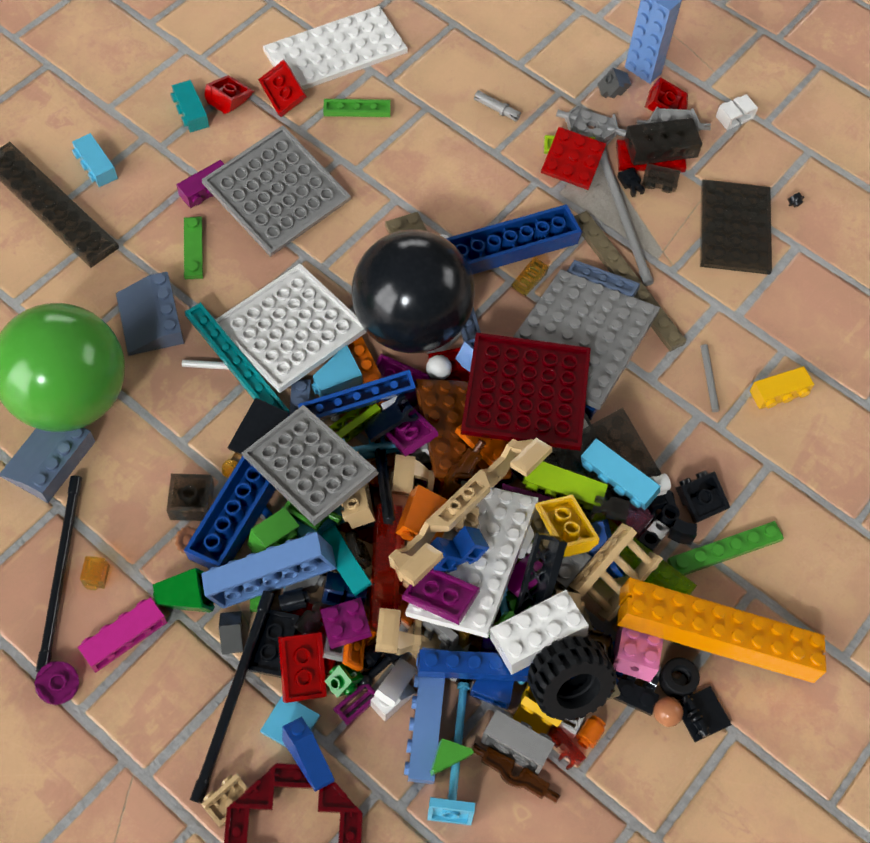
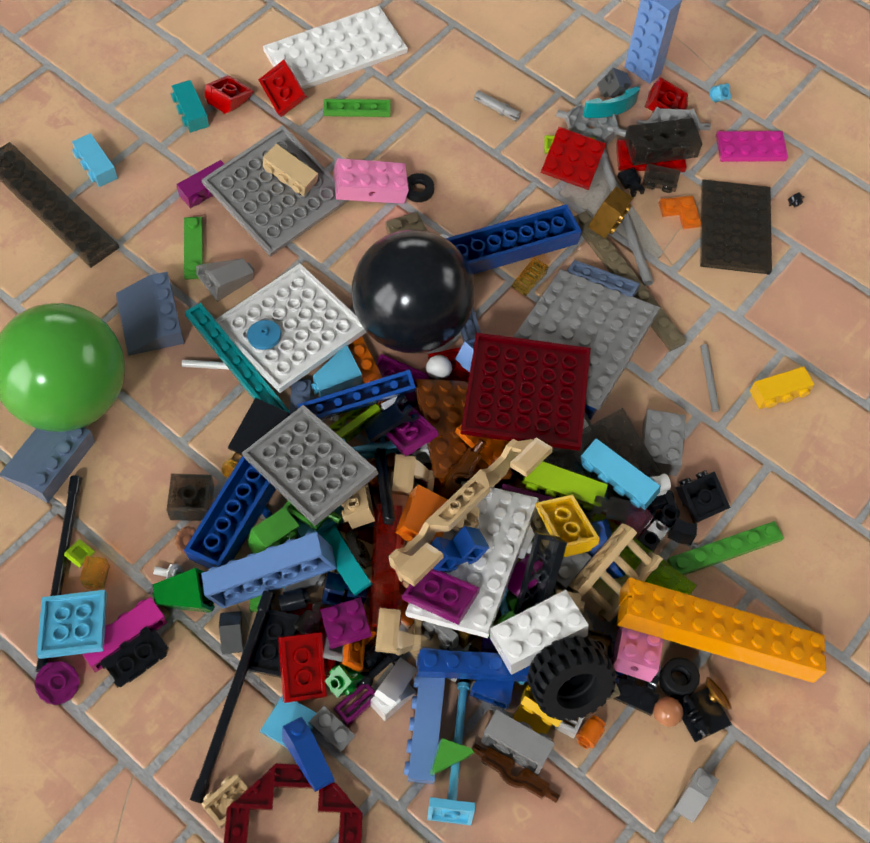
clear red plate [548,726,586,770] -> none
white piece [716,94,758,130] -> none
none -> medium azure plate [37,590,107,659]
none -> lime plate [64,539,95,568]
none -> black piece [100,627,168,688]
none -> white plate [153,564,183,579]
none -> light grey slope [196,258,254,302]
none -> dark azure piece [247,320,281,350]
none -> tan brick [263,144,318,196]
none -> light grey plate [308,706,355,753]
none -> bright pink brick [334,158,409,204]
none -> black tyre [407,173,434,202]
none -> teal slope [583,86,640,118]
none -> pearl gold brick [588,186,633,239]
none -> light grey brick [638,409,686,476]
none -> orange plate [658,196,701,229]
none -> light grey slope [674,767,719,823]
none -> pearl gold piece [706,677,732,709]
none -> medium azure brick [710,83,731,102]
none -> dark pink plate [716,131,788,162]

